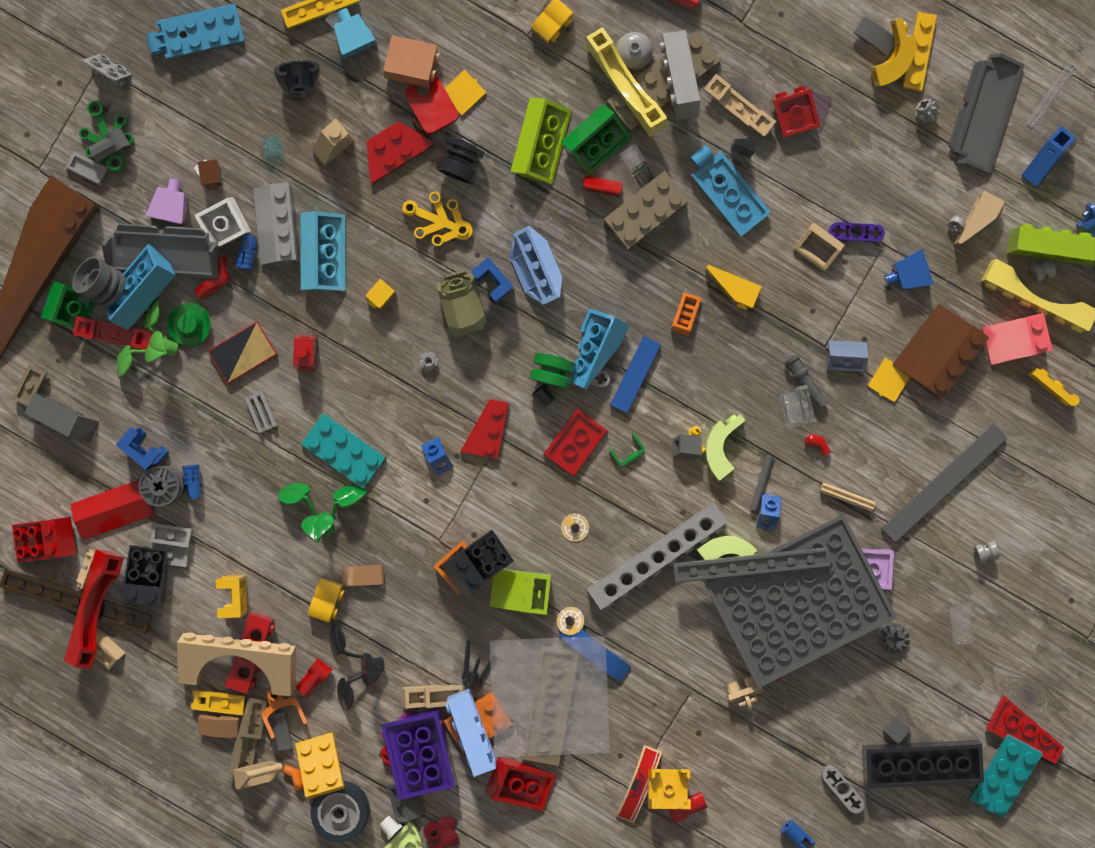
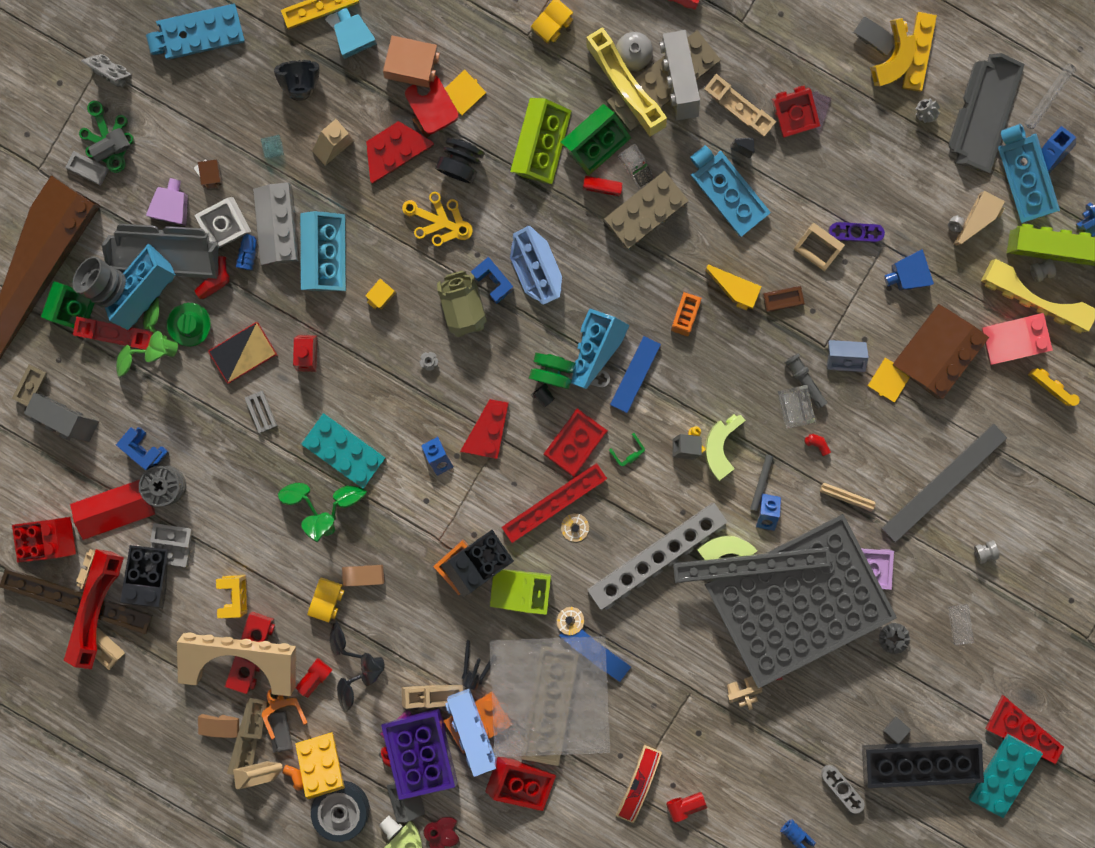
blue hinge [182,464,201,500] -> none
yellow plate [190,689,246,715] -> none
yellow panel [648,769,691,809] -> none
none -> red plate [501,463,607,543]
none -> reddish brown tile [763,286,805,312]
none -> dark azure hinge [998,124,1060,223]

